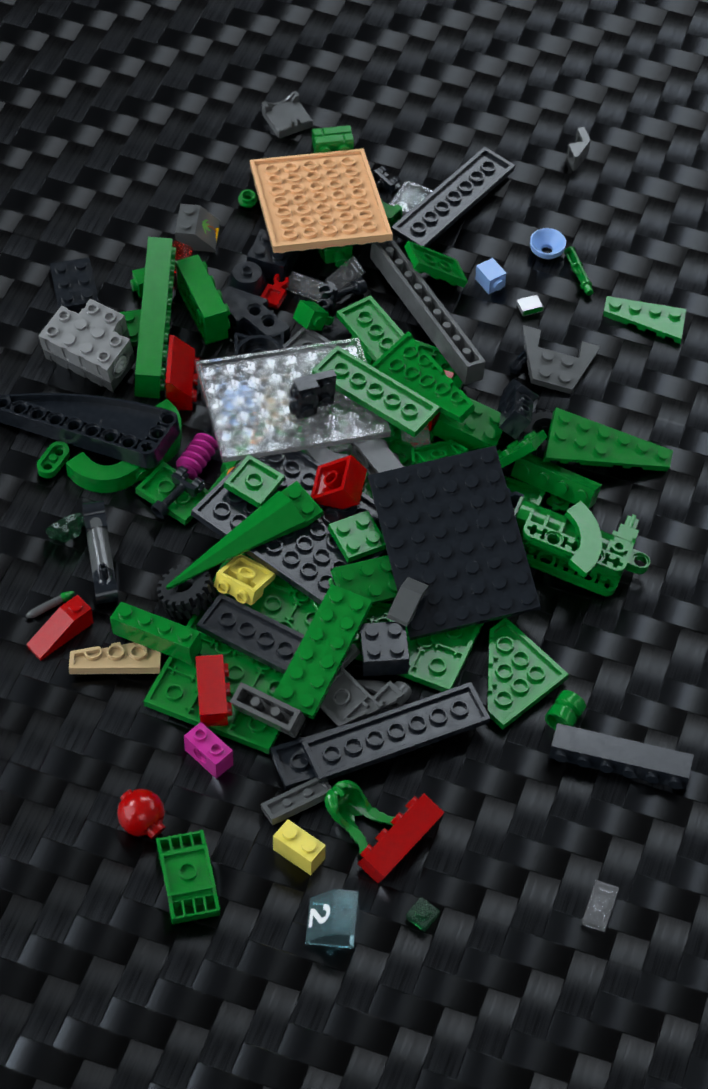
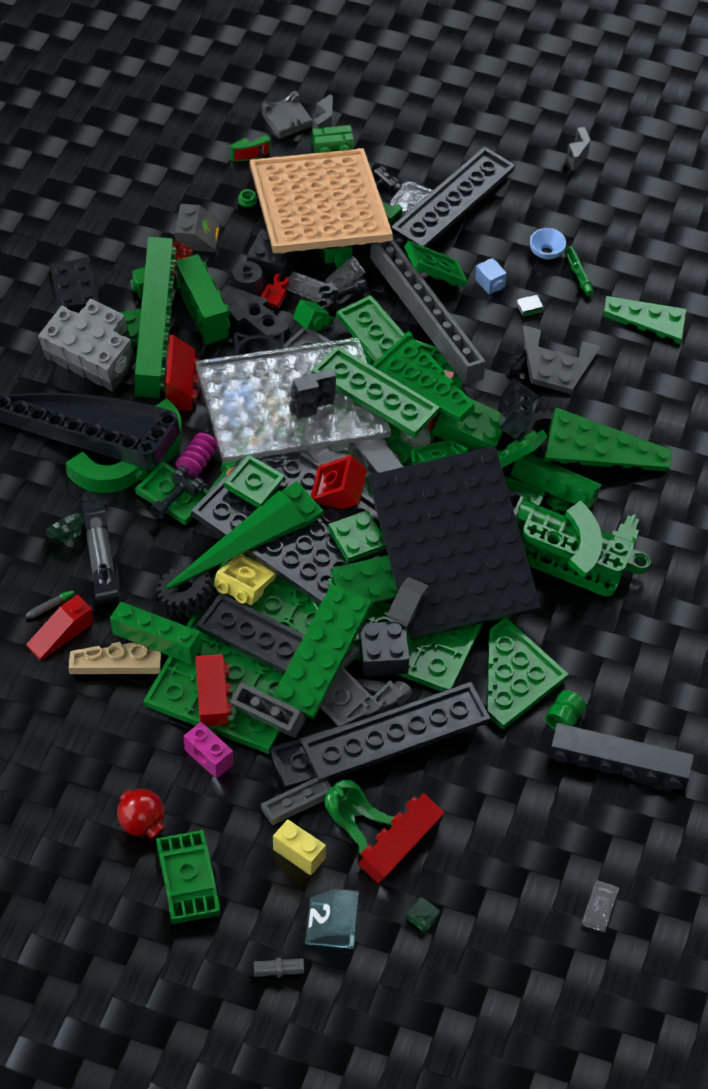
green plate [37,441,70,478] -> none
none -> slope [230,135,270,162]
none -> dark grey pin [254,957,304,978]
none -> dark grey slope [313,95,333,129]

